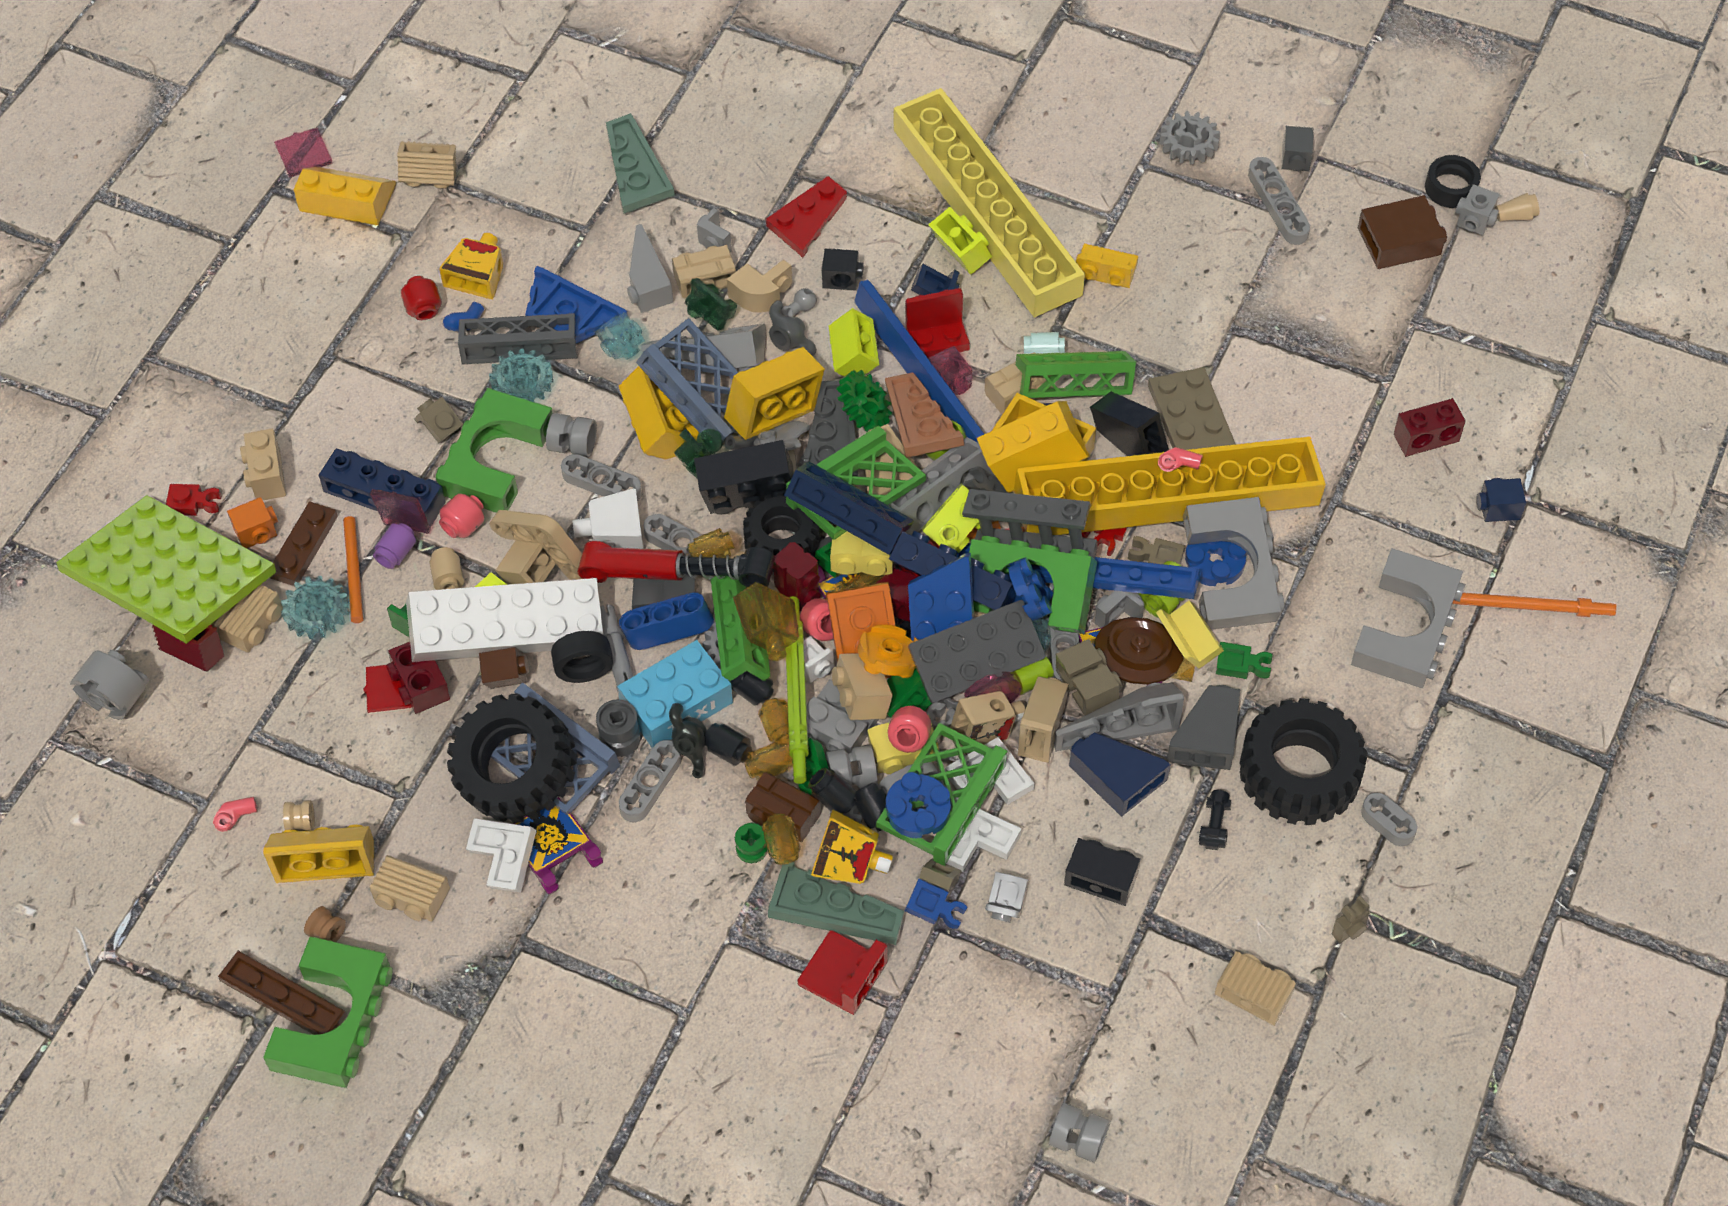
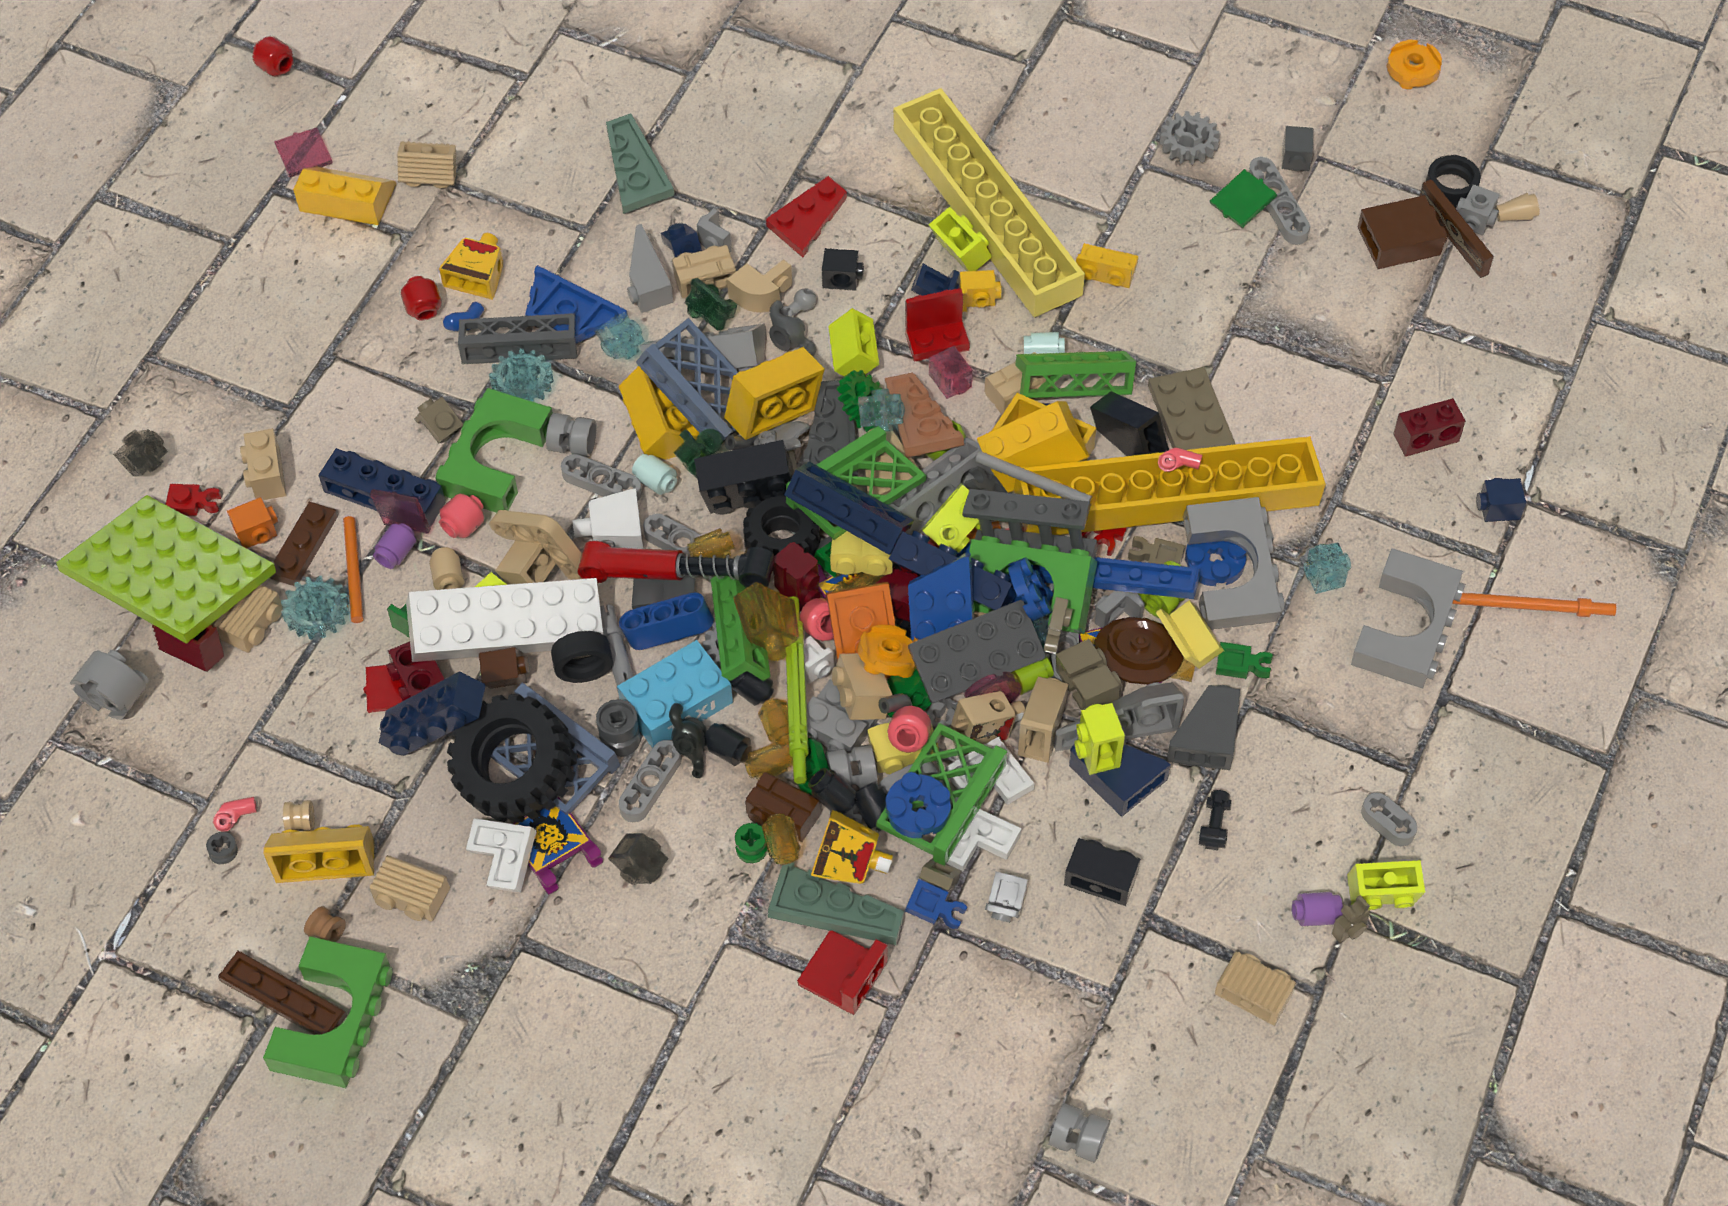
blue tile [854,280,984,443] -> none
black tyre [1239,698,1367,825] -> none
none -> clear smoke brick [113,429,168,477]
none -> dark grey bush [206,832,238,865]
none -> red head [253,36,293,76]
none -> dark blue brick [378,671,486,756]
none -> clear smoke brick [608,833,669,885]
none -> light aqua brick [632,454,677,495]
none -> dark blue bracket [660,223,702,258]
none -> clear light blue brick [858,389,905,431]
none -> flat silver arm [879,694,912,714]
none -> yellow brick [959,270,1001,312]
none -> light grey bar [975,451,1092,502]
none -> dark tan plate [1043,597,1073,654]
none -> neon yellow brick [1074,703,1125,775]
none -> green piece [1210,169,1277,228]
none -> medium lavender brick [1292,892,1343,927]
none -> clear light blue brick [1304,542,1351,594]
none -> neon yellow brick [1347,860,1425,910]
none -> light orange plate [1386,39,1442,89]
none -> reddish brown tile [1420,179,1494,278]

